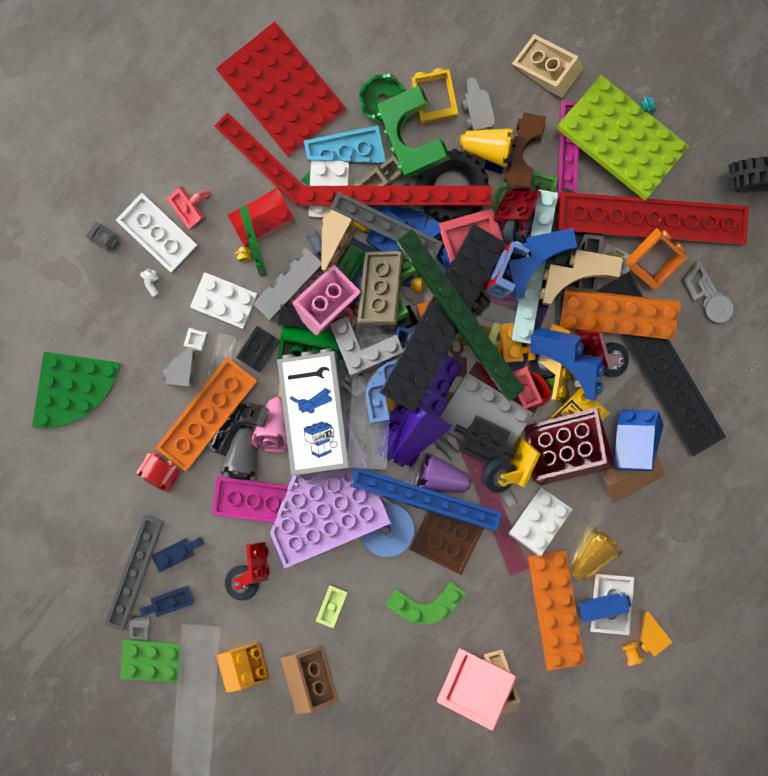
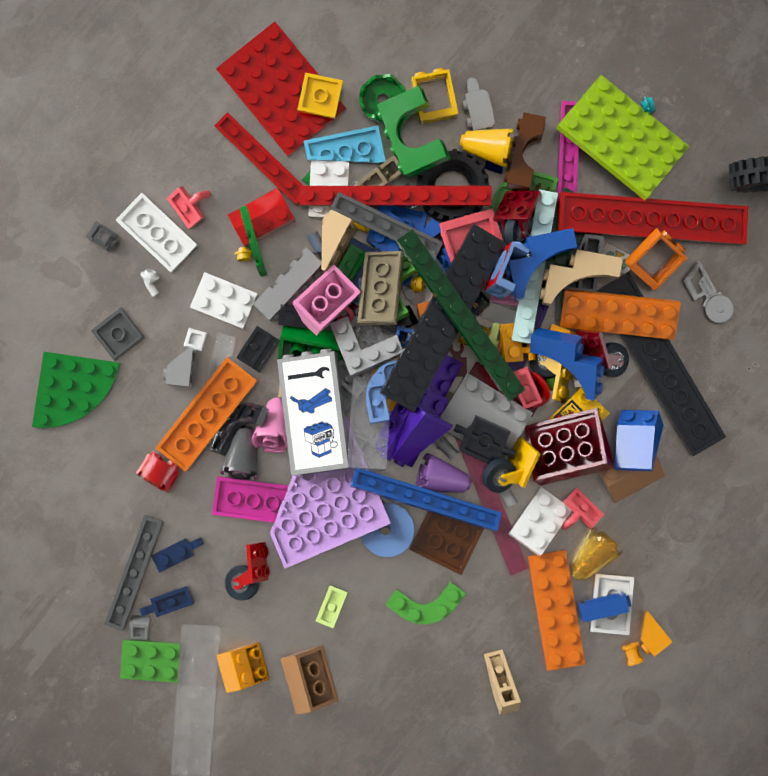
clear tile [405,455,426,486] -> none
piece [437,648,517,731] -> none
tan slope [512,34,584,98] -> none
none -> dark grey tile [91,307,145,361]
none -> yellow plate [298,73,343,119]
none -> coral plate [561,488,604,530]

